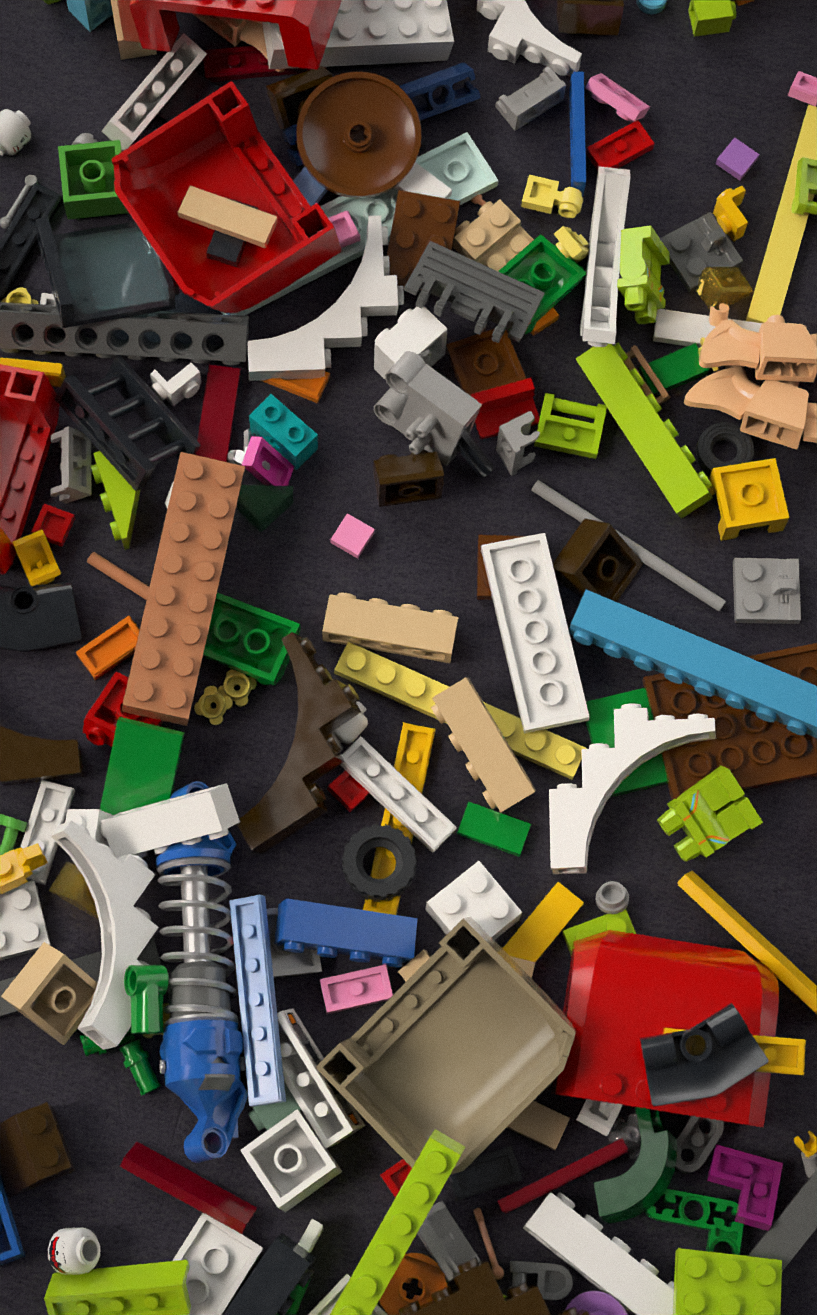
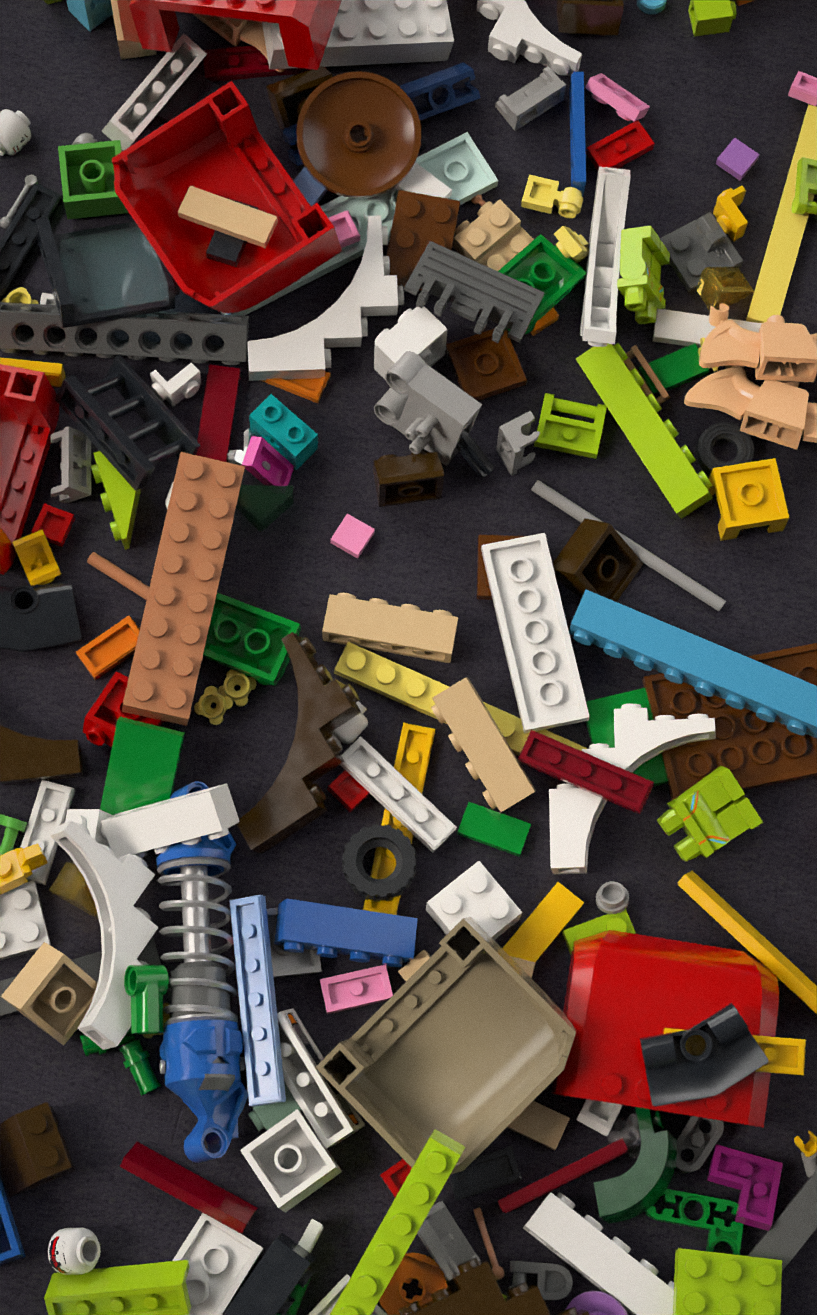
red panel [470,378,540,440] -> none
light grey hinge [733,558,801,624] -> none
none -> dark red tile [518,730,654,814]

